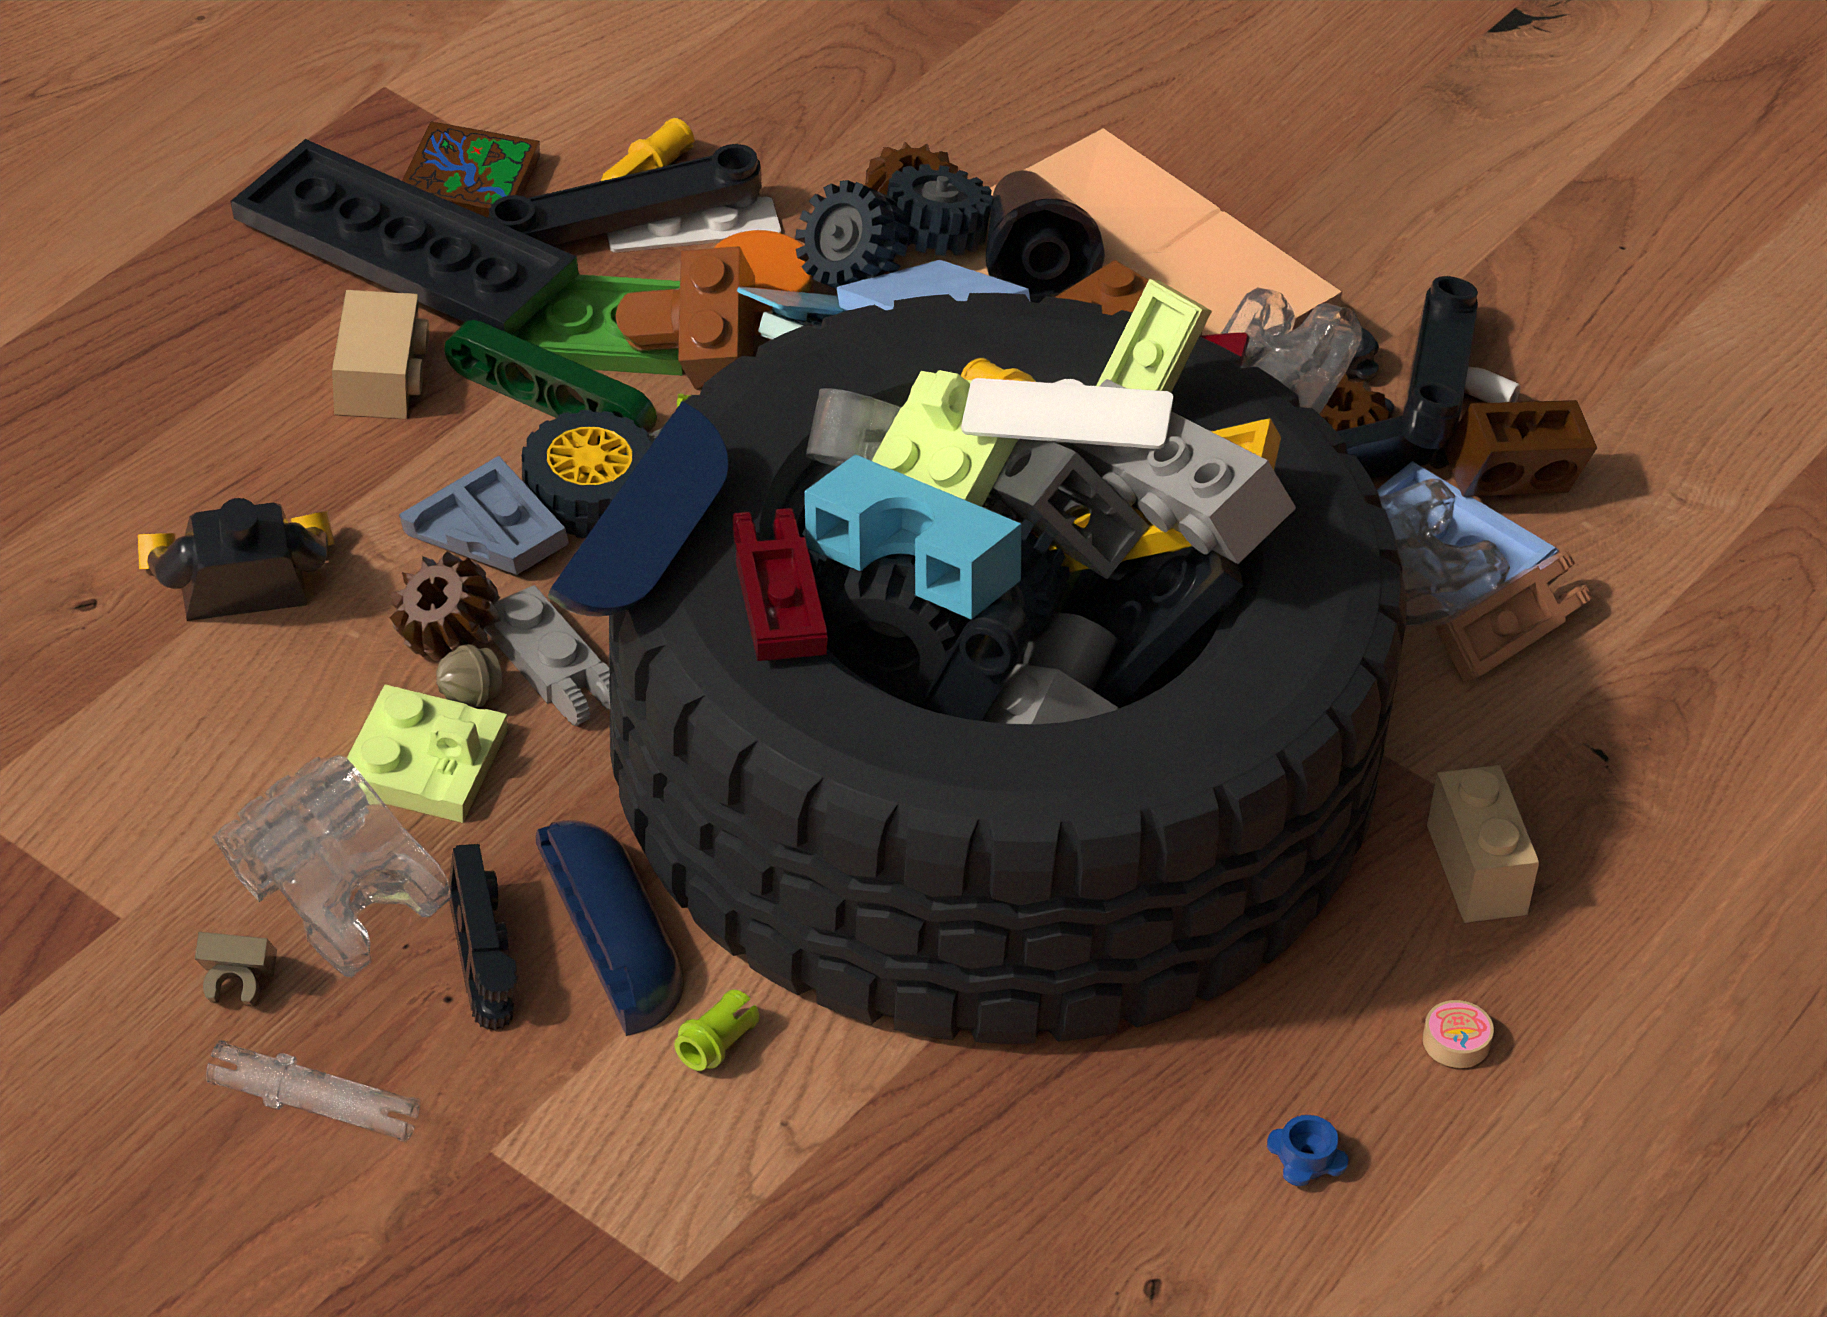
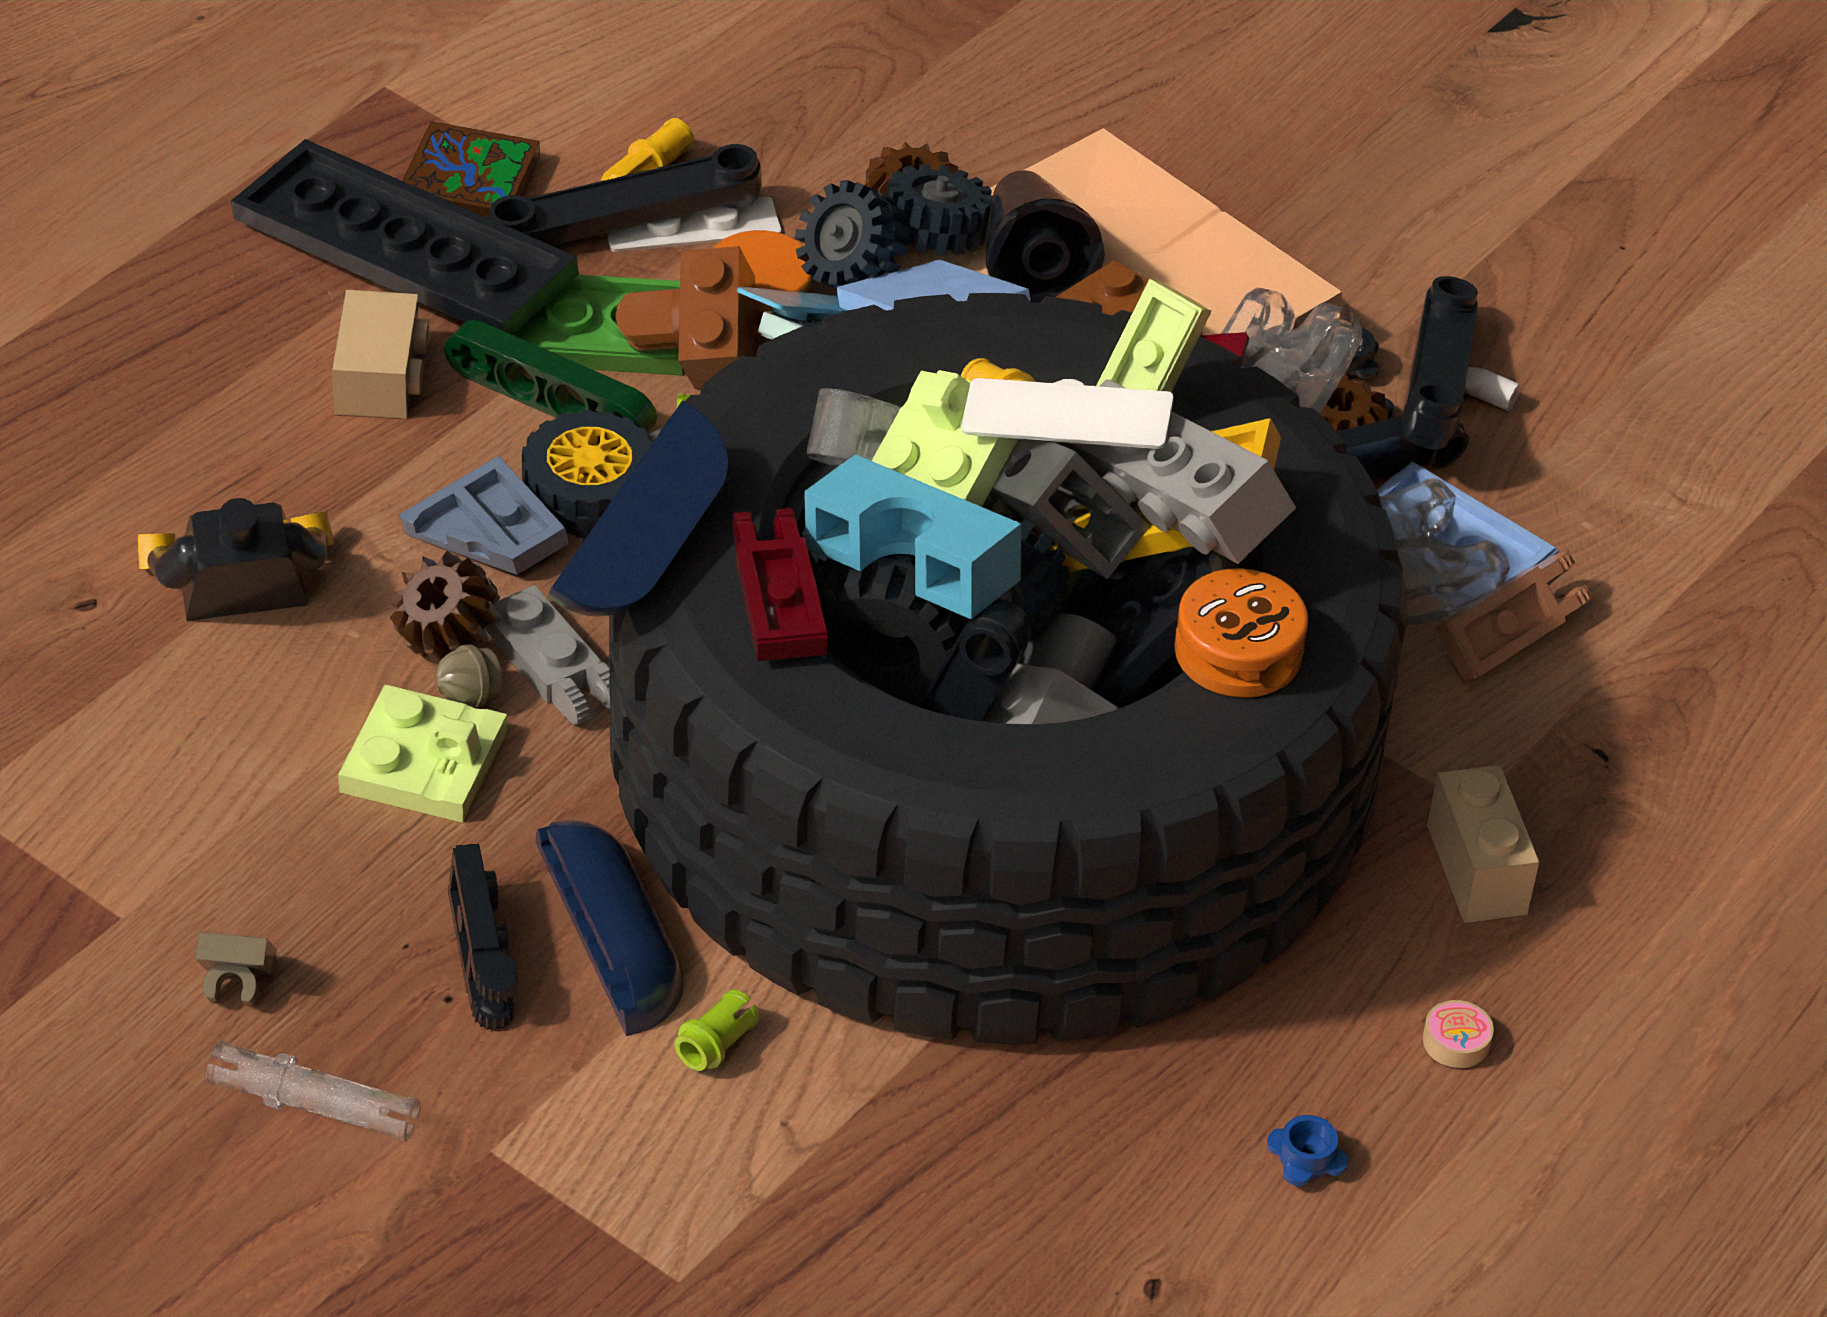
clear piece [212,755,452,978] -> none
reddish brown brick [1443,400,1597,497] -> none
none -> orange head [1175,568,1308,698]

